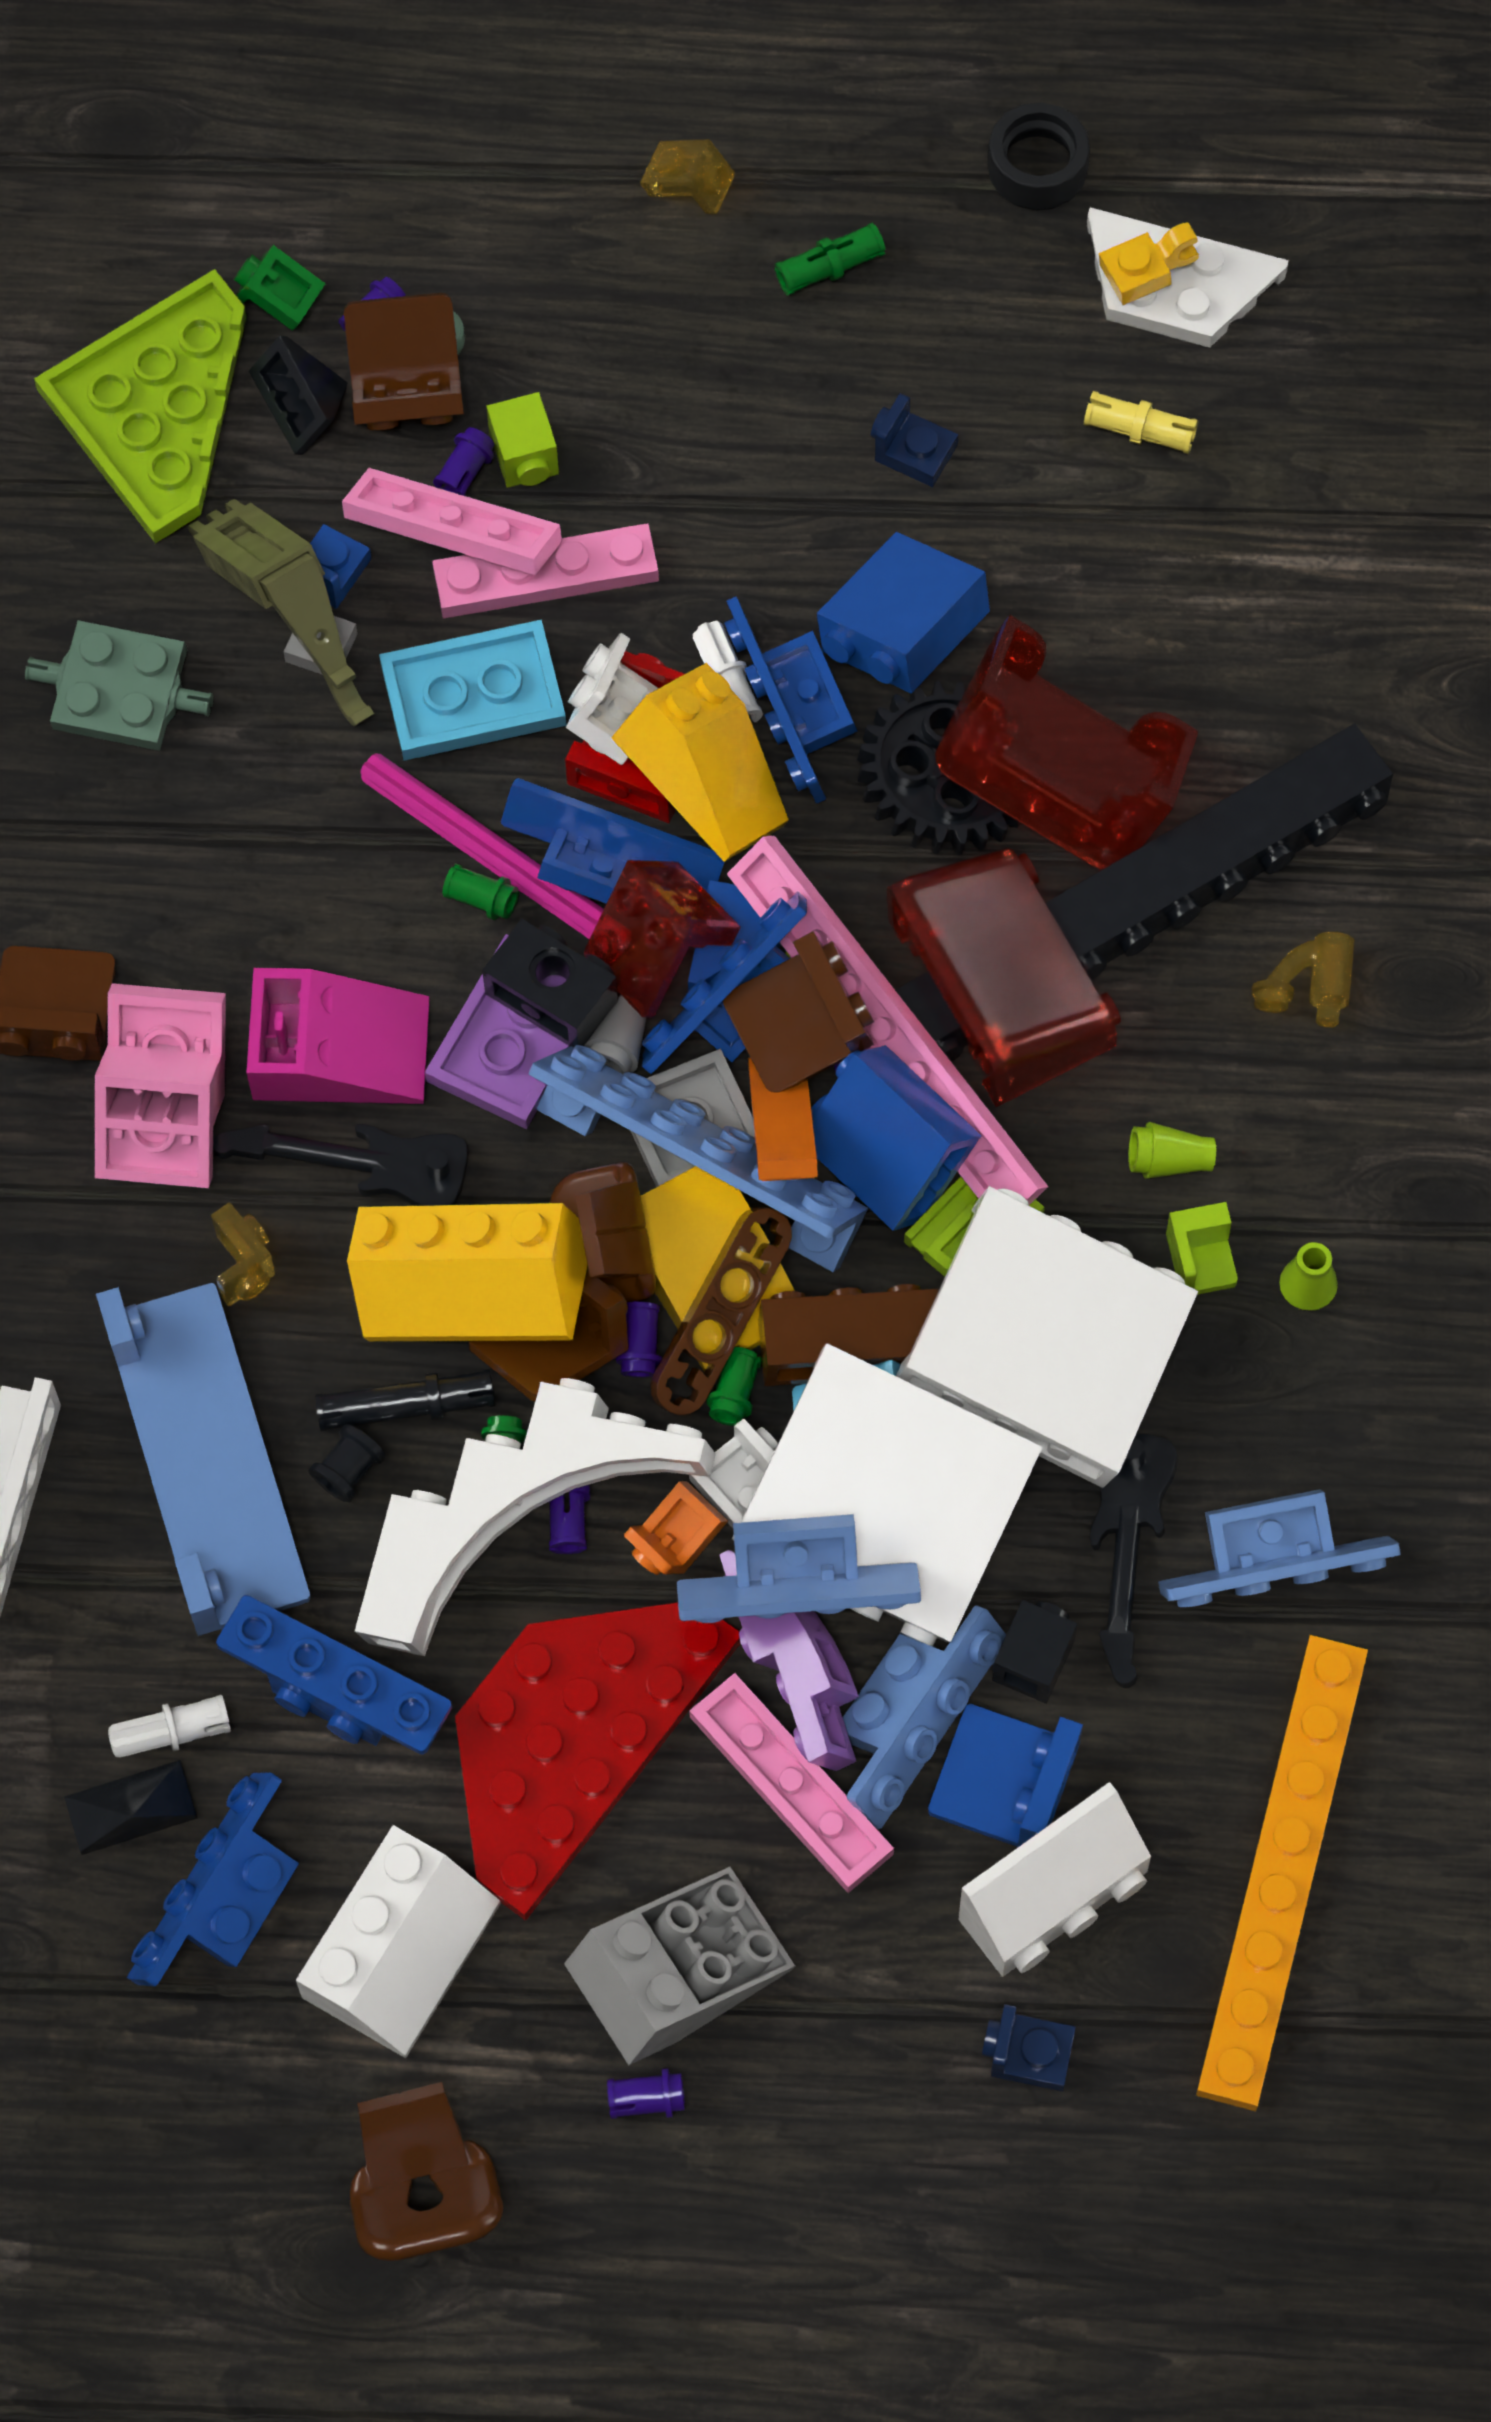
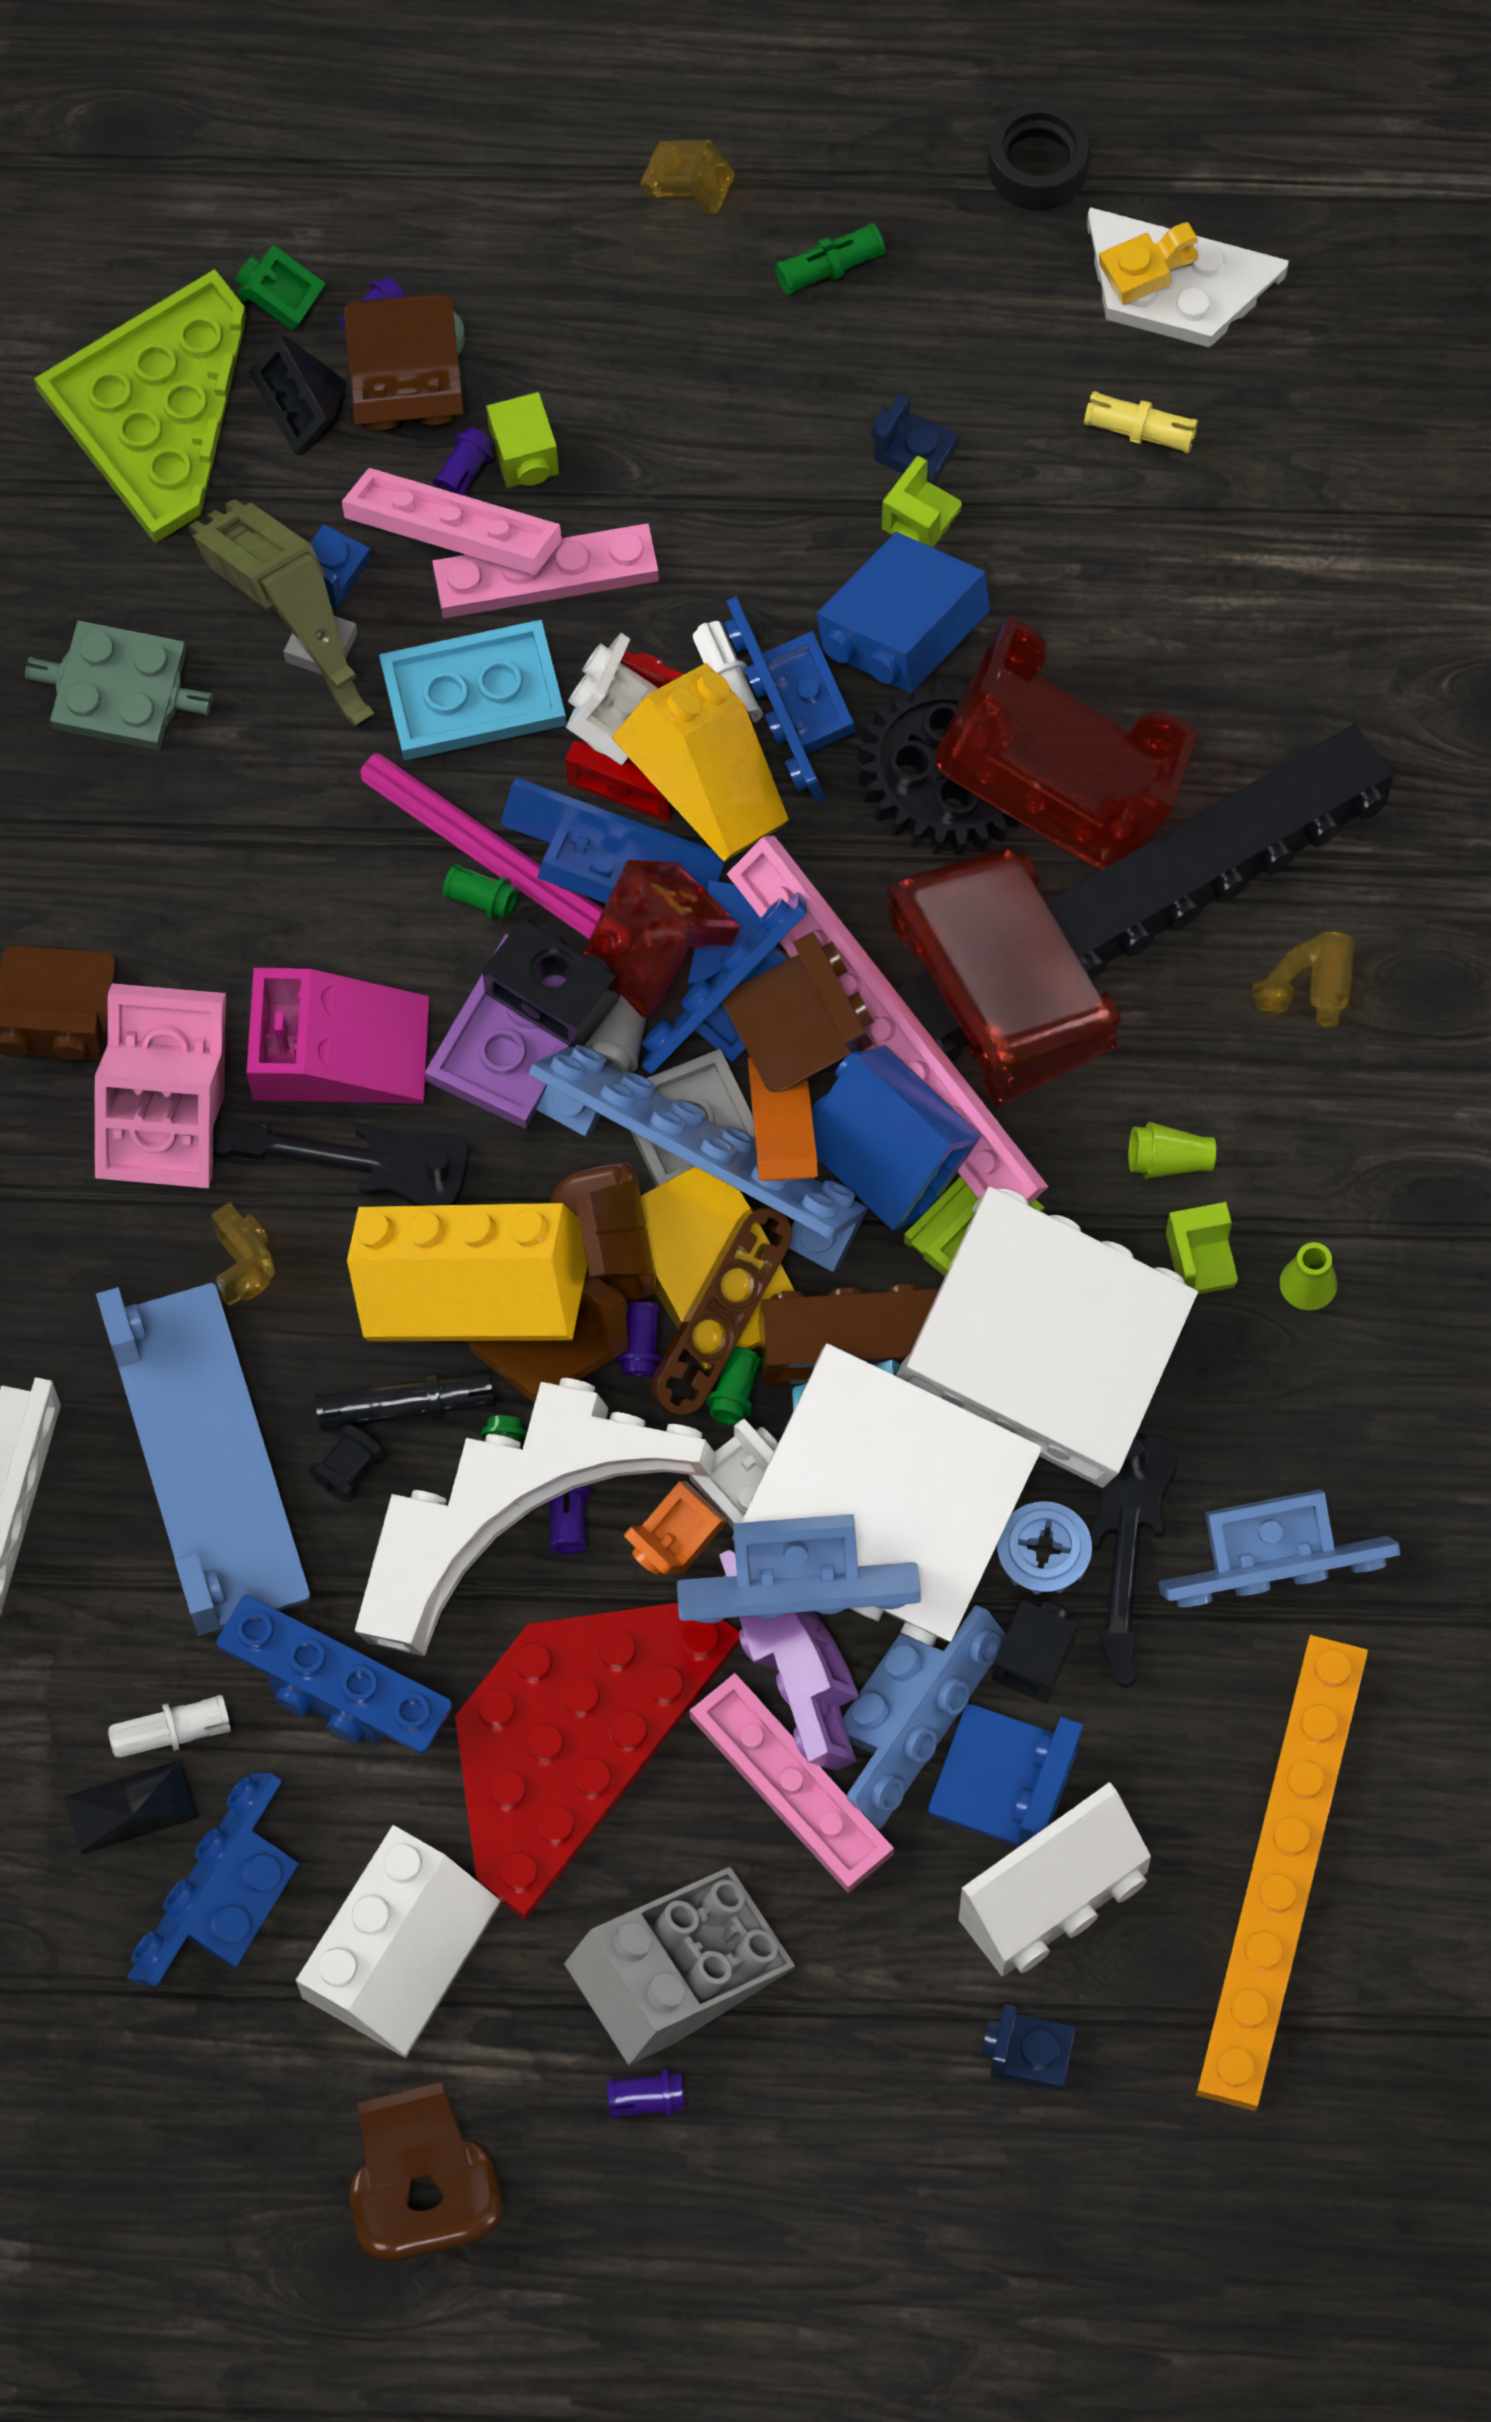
none -> lime panel [882,456,961,548]
none -> light blue gear [997,1501,1092,1595]

